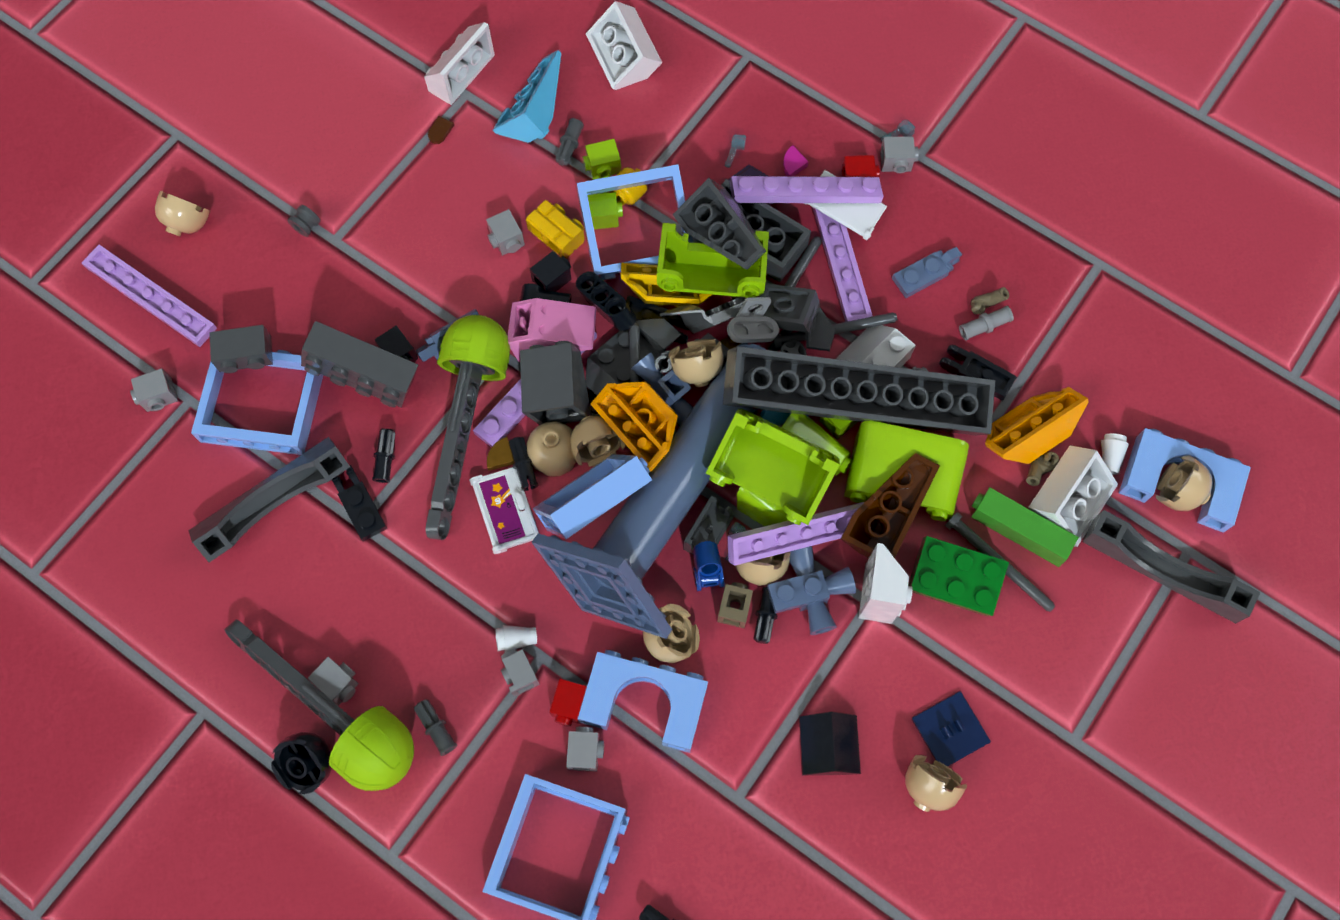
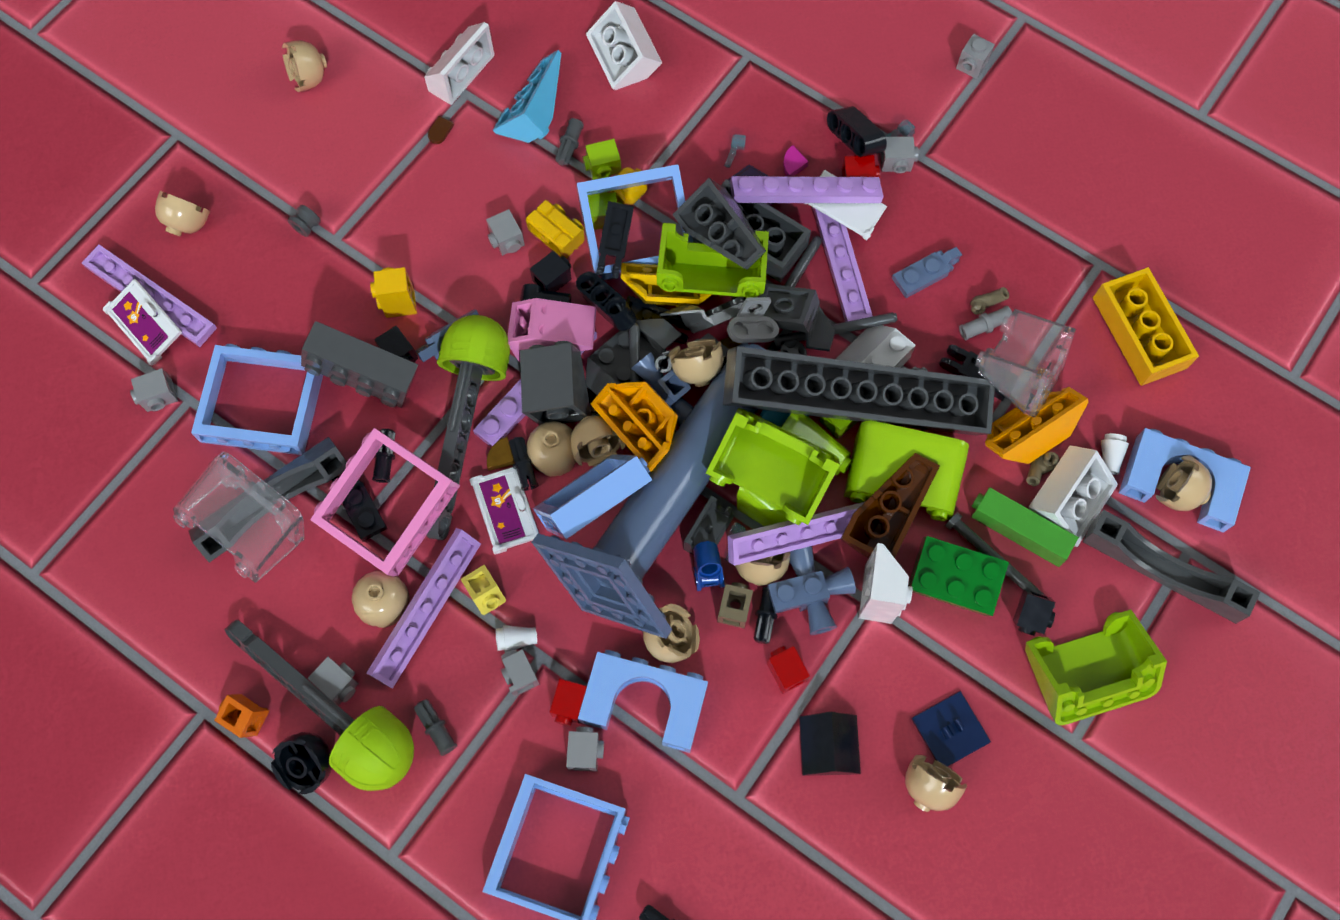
dark grey brick [209,325,273,373] -> none
none -> door [103,279,182,365]
none -> clear windscreen [173,451,305,583]
none -> orange brick [214,694,270,738]
none -> tan cylinder [282,40,327,92]
none -> bright pink window [310,428,460,577]
none -> tan cylinder [351,571,410,628]
none -> lavender plate [367,528,481,689]
none -> yellow brick [370,267,417,318]
none -> light yellow bracket [461,565,506,615]
none -> black hinge [596,201,634,279]
none -> red brick [767,646,810,694]
none -> black beam [827,106,887,157]
none -> light grey brick [956,34,995,79]
none -> clear windscreen [975,309,1076,418]
none -> black brick [1013,589,1055,636]
none -> lime windscreen [1025,609,1167,725]
none -> yellow brick [1093,267,1199,386]

